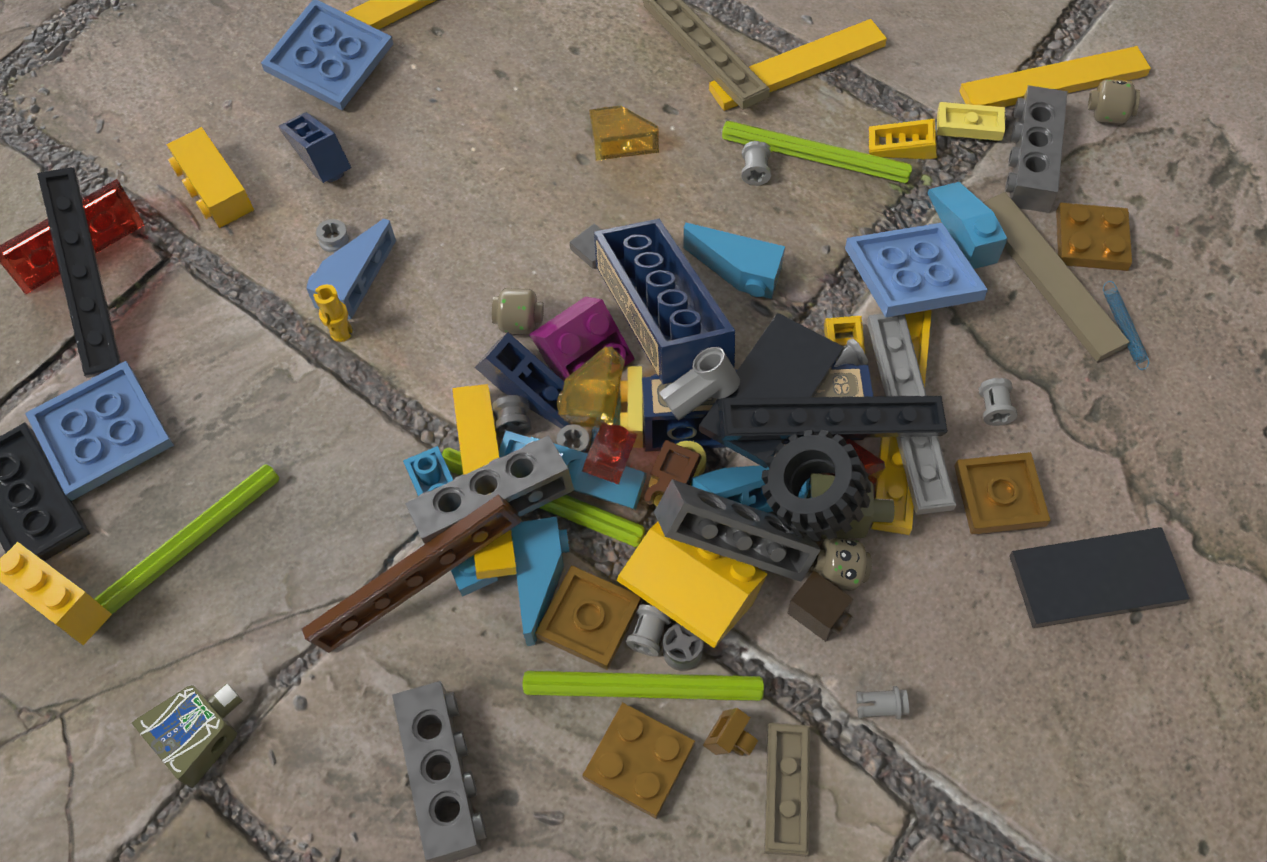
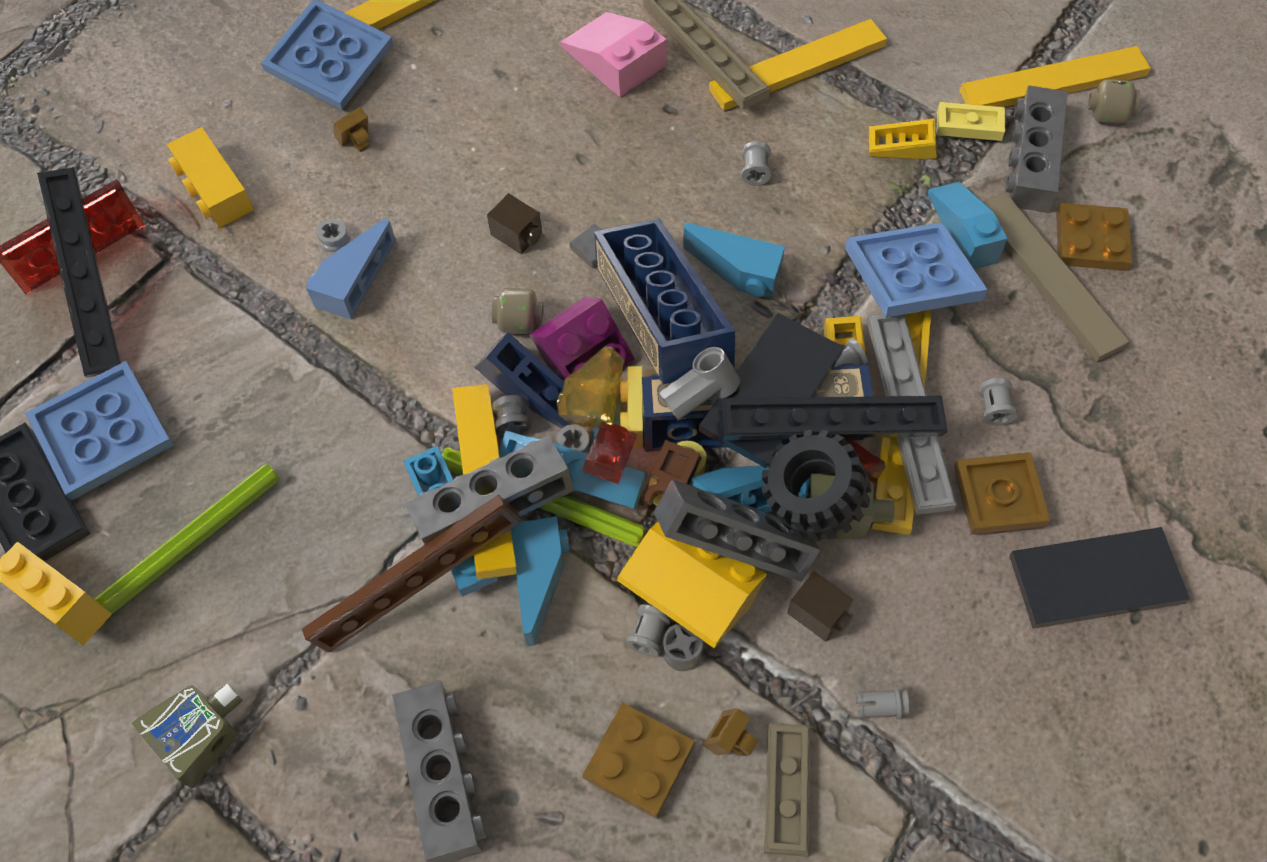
dark blue slope [278,112,352,183] -> none
yellow pin [313,284,353,342] -> none
lime axle [522,671,764,701] -> none
pearl gold plate [535,565,642,671] -> none
clear yellow slope [589,106,659,161] -> none
lime axle [722,121,912,183] -> none
dark tan head [810,537,872,591] -> none
dark azure piece [1103,281,1149,370] -> none
none -> pearl gold tile [333,107,370,152]
none -> dark brown brick [487,193,542,254]
none -> bright pink slope [560,12,667,97]

